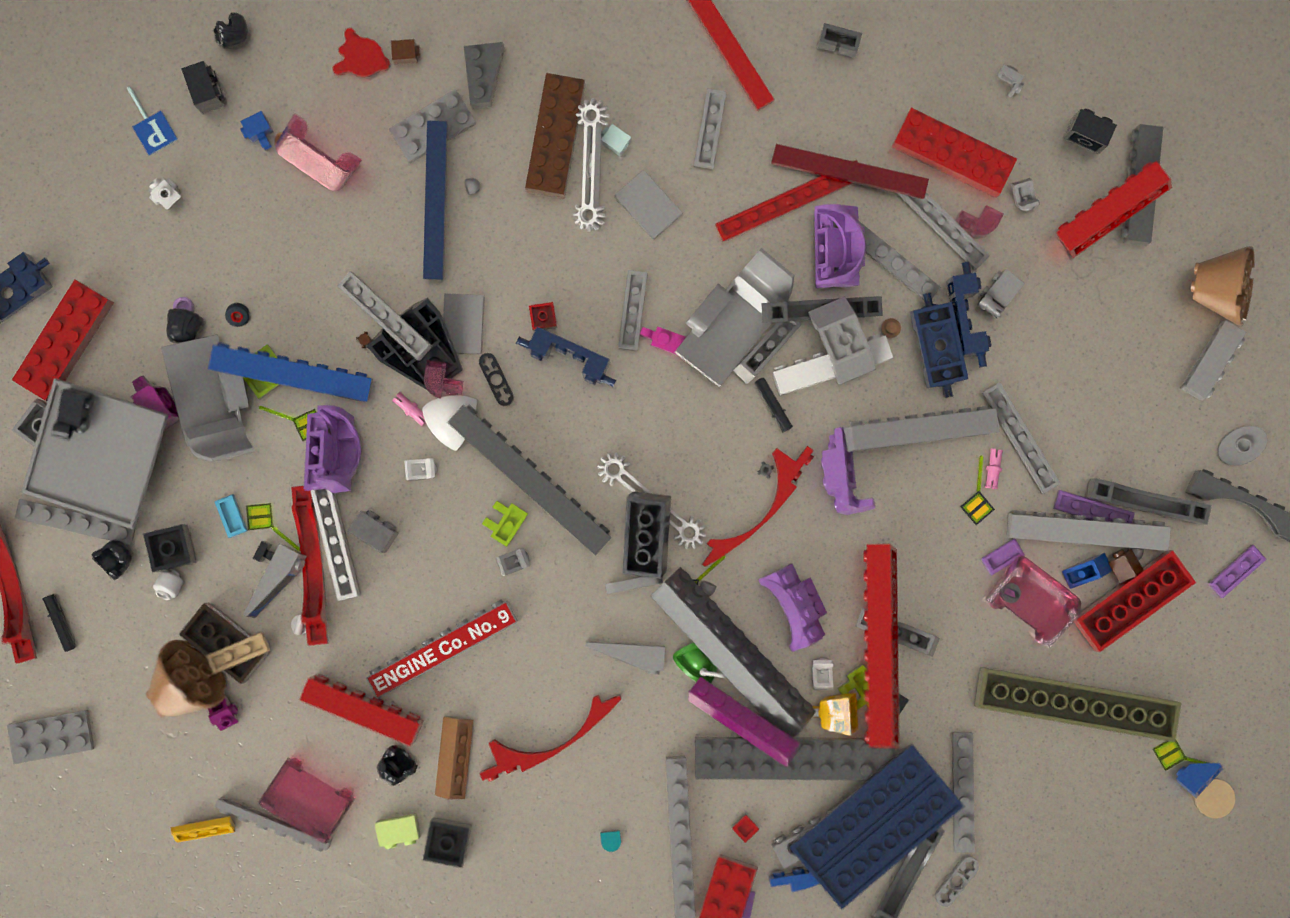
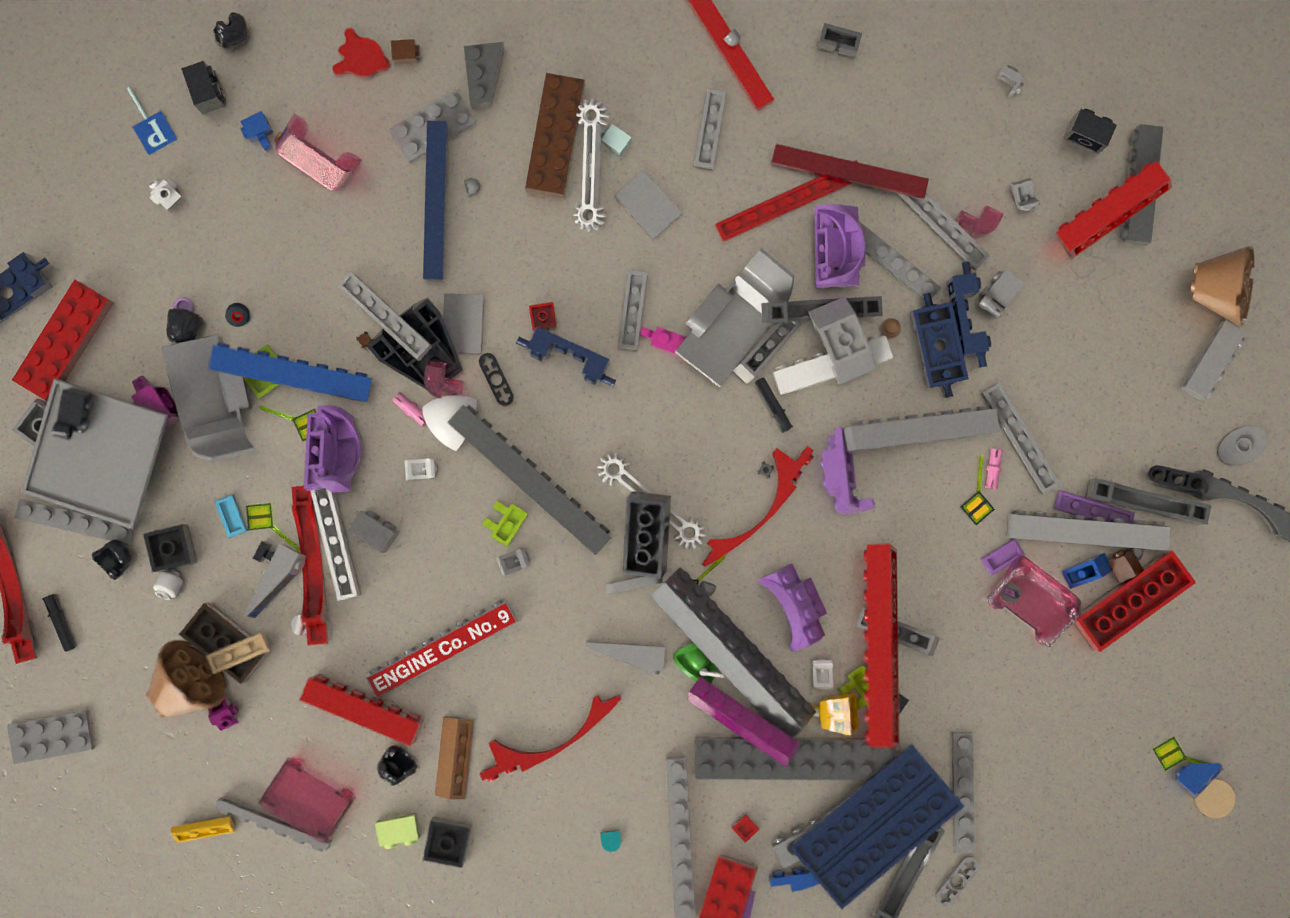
red brick [891,107,1017,198] -> none
olive brick [974,667,1181,742] -> none
medium lavender tile [1208,545,1267,598] -> none
none -> light grey hinge [723,29,740,46]
none -> black beam [1148,465,1209,496]

